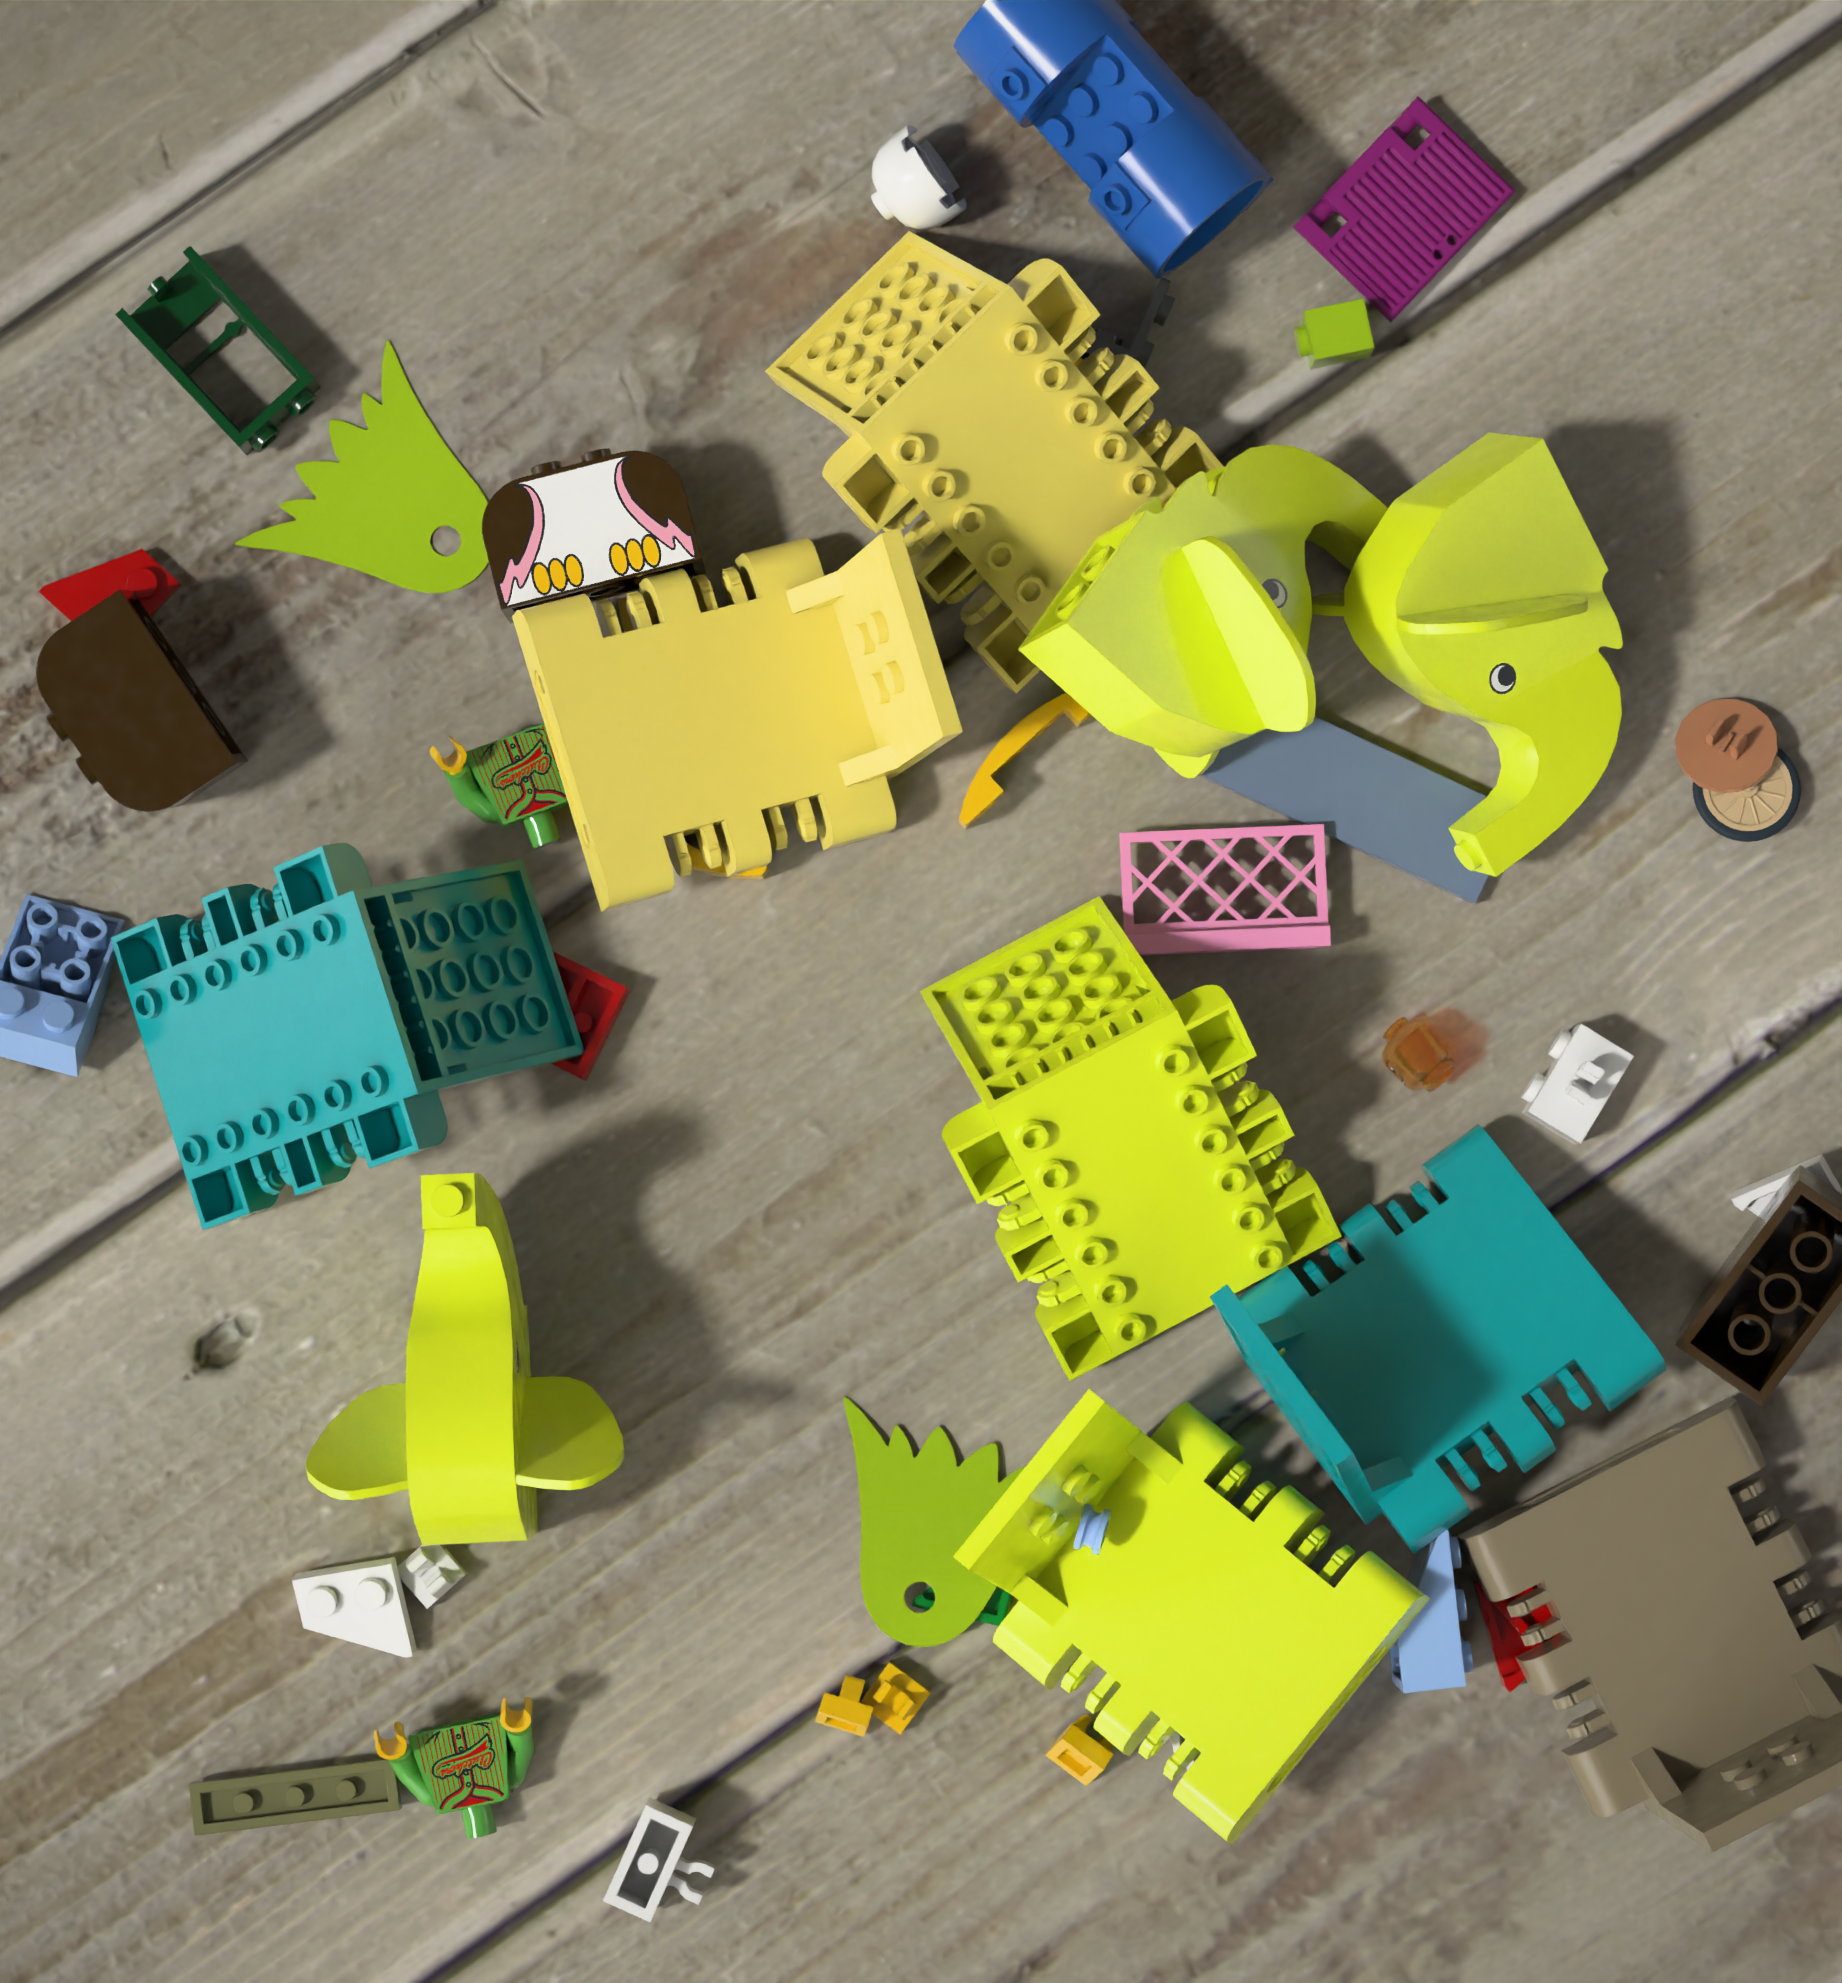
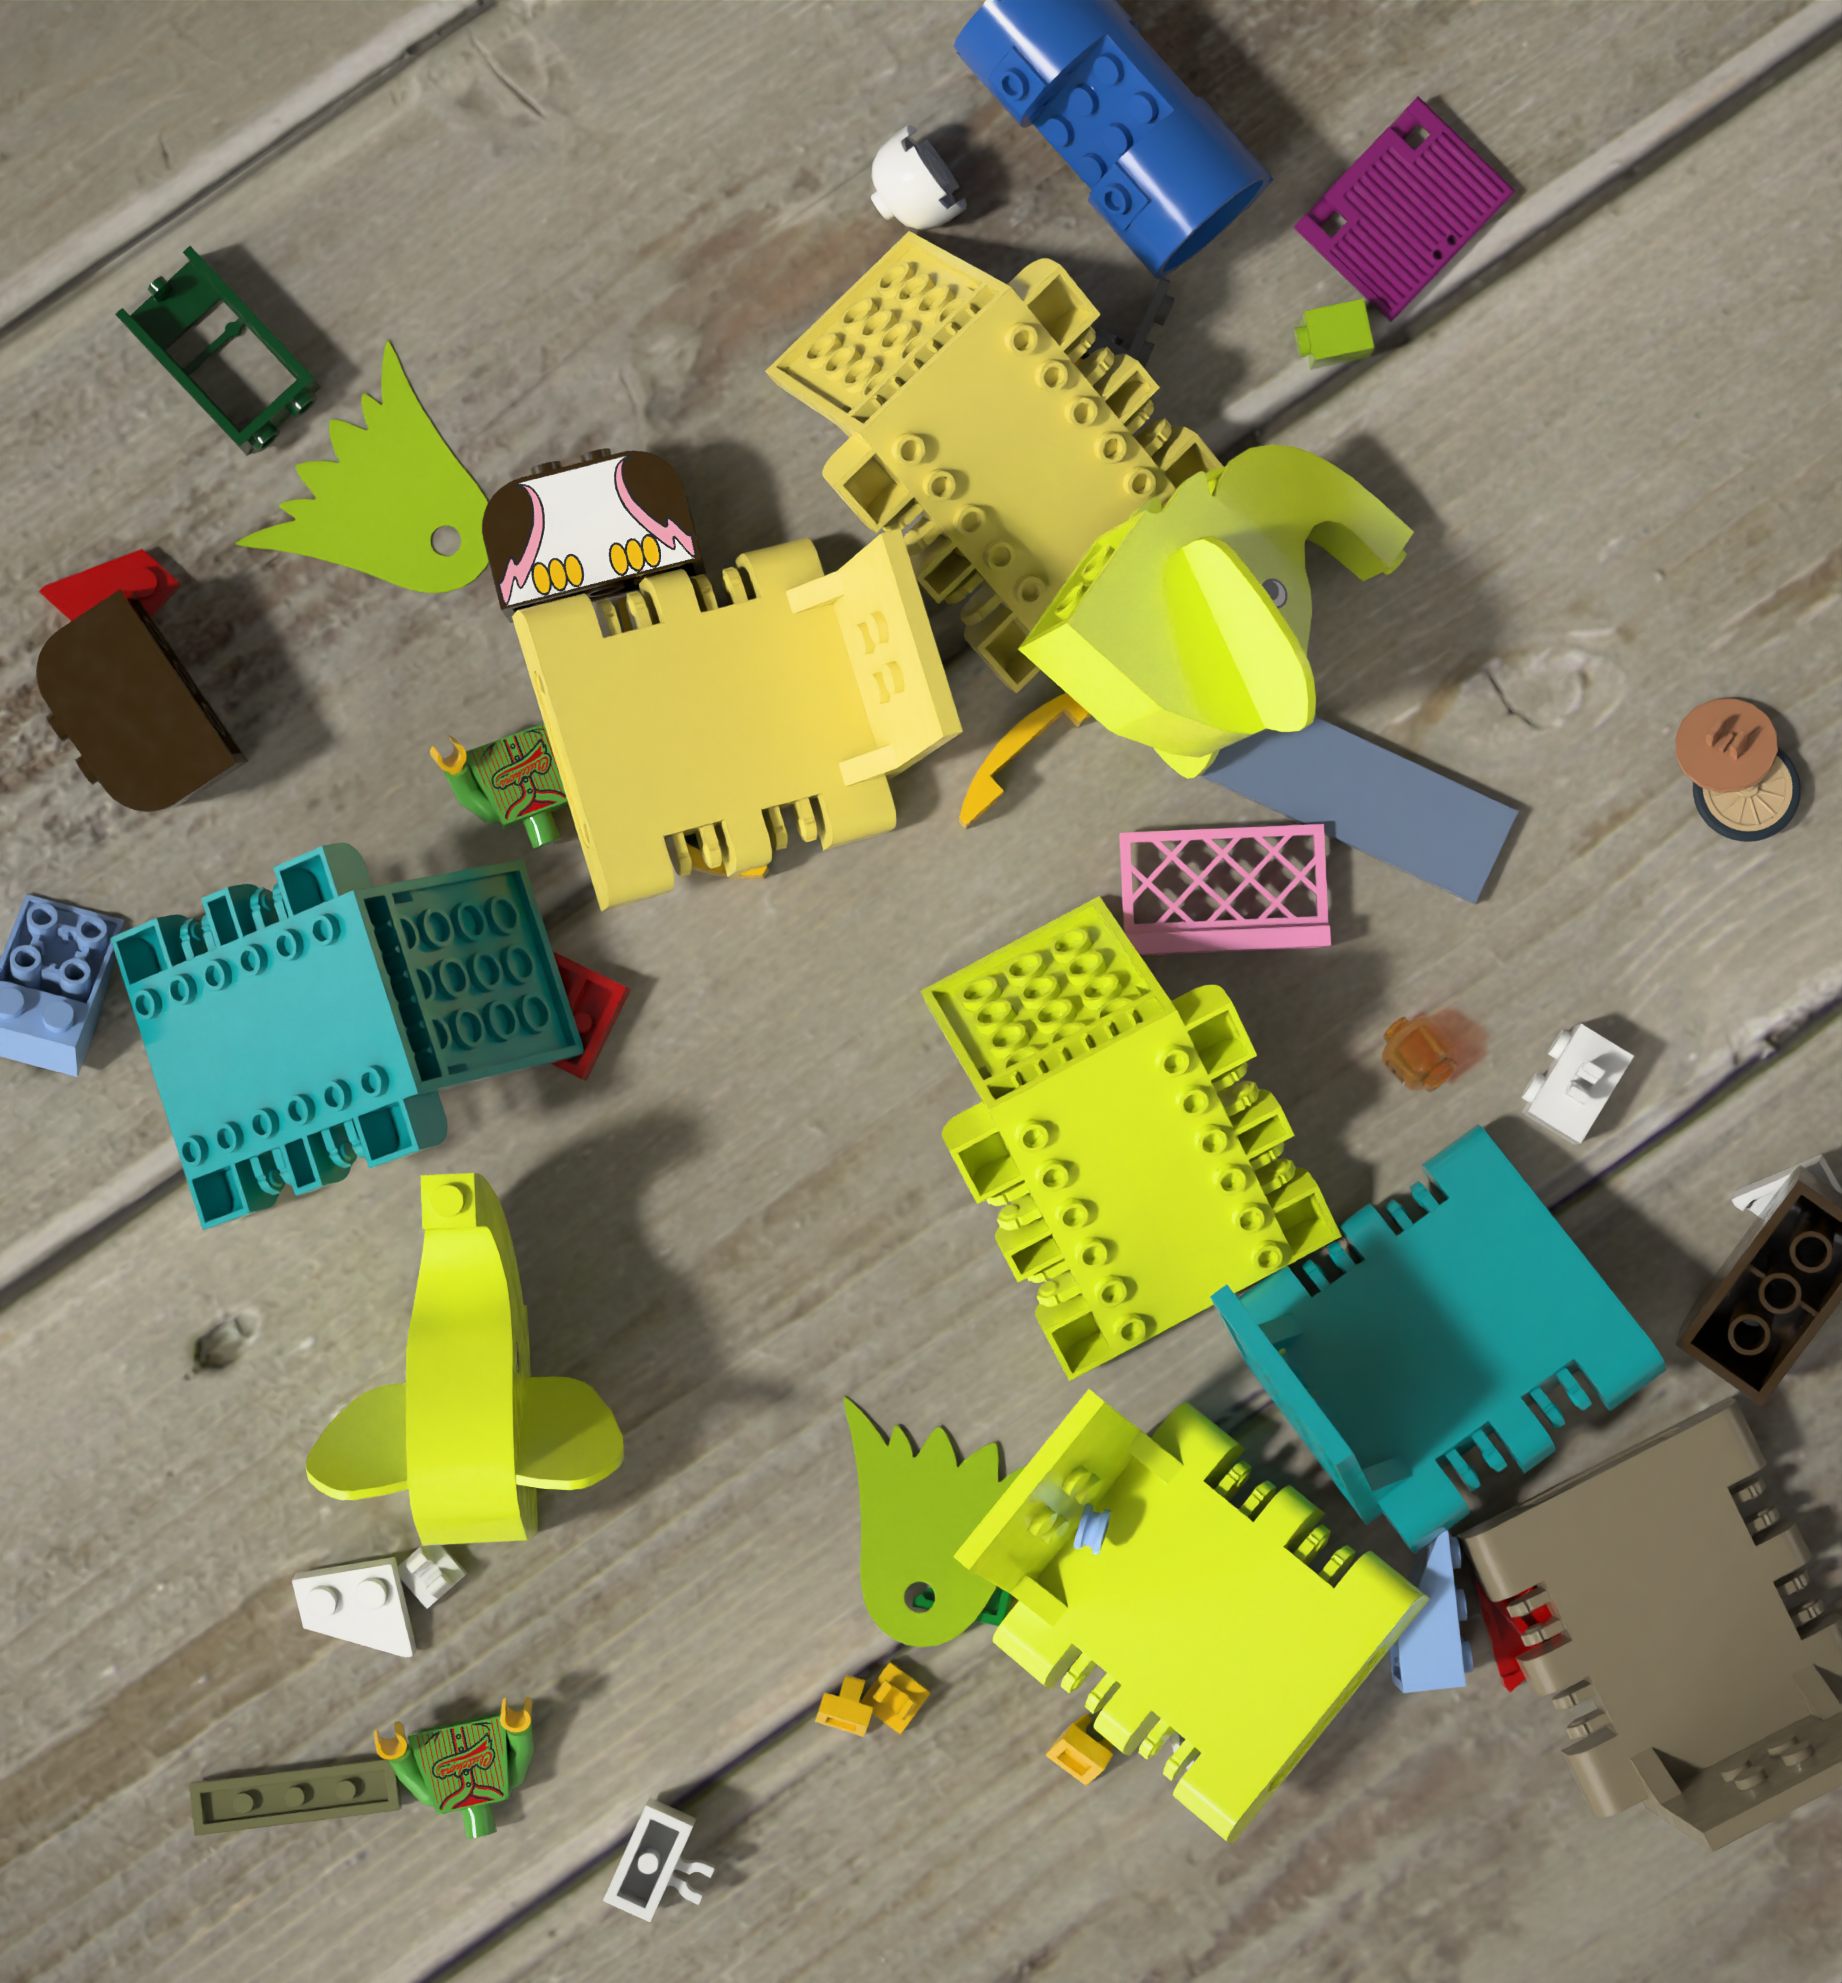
neon yellow animal [1311,432,1623,877] -> none

